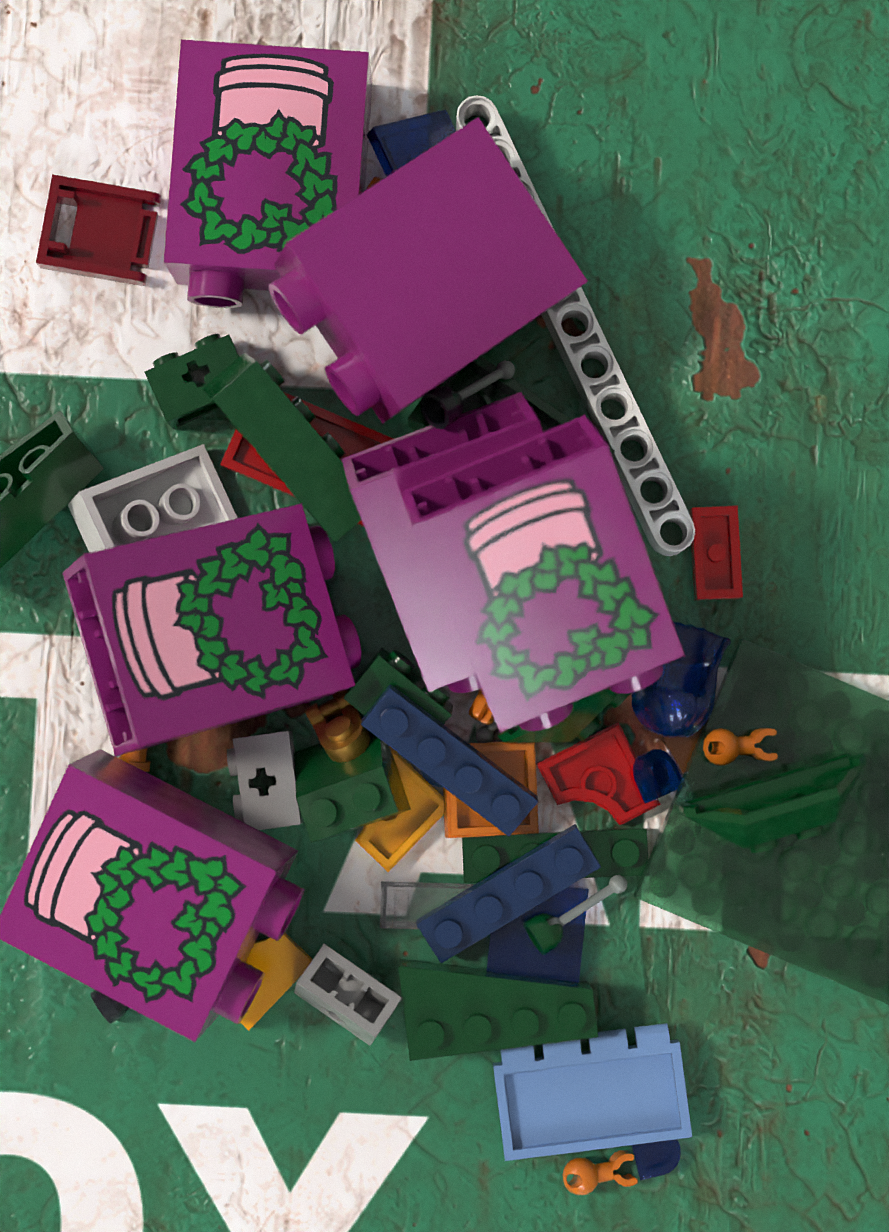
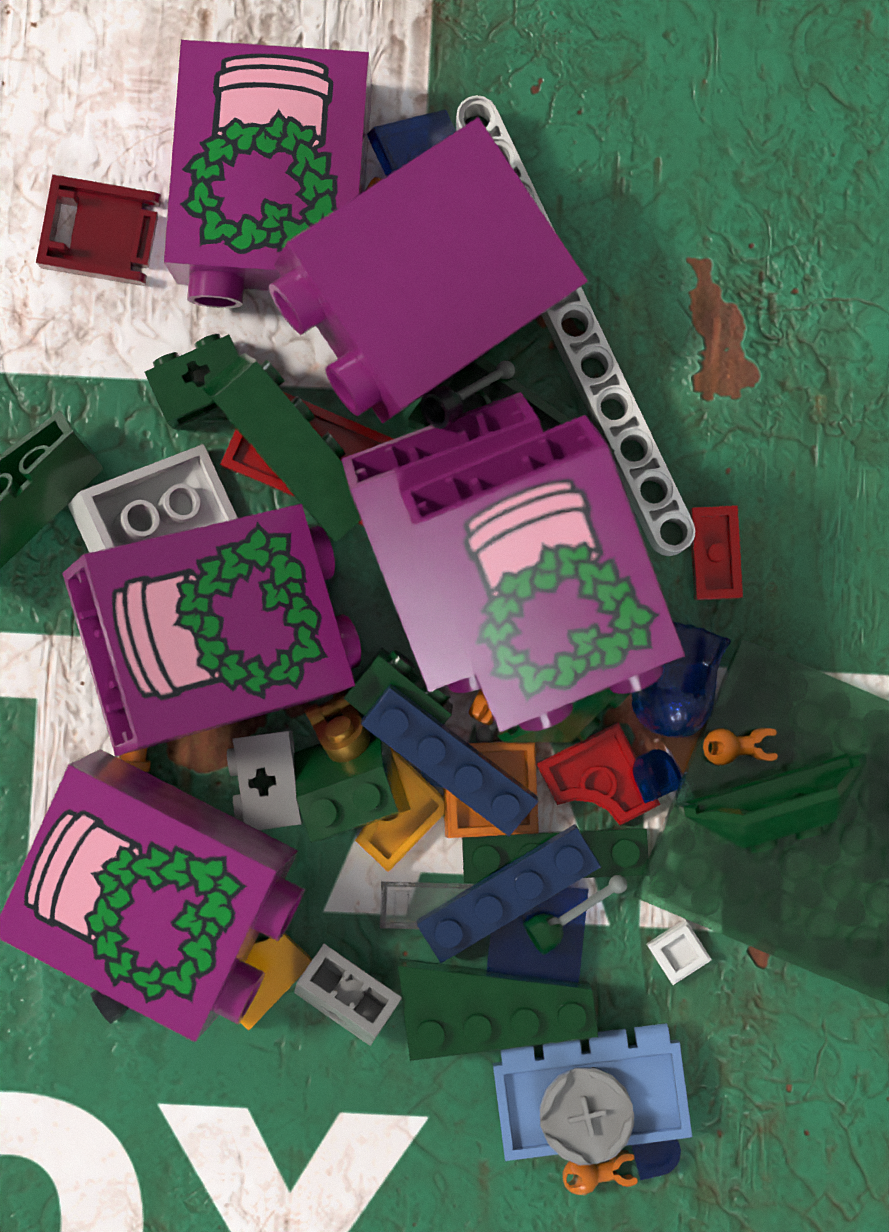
none -> light grey tile [539,1067,634,1165]
none -> white tile [647,919,712,985]

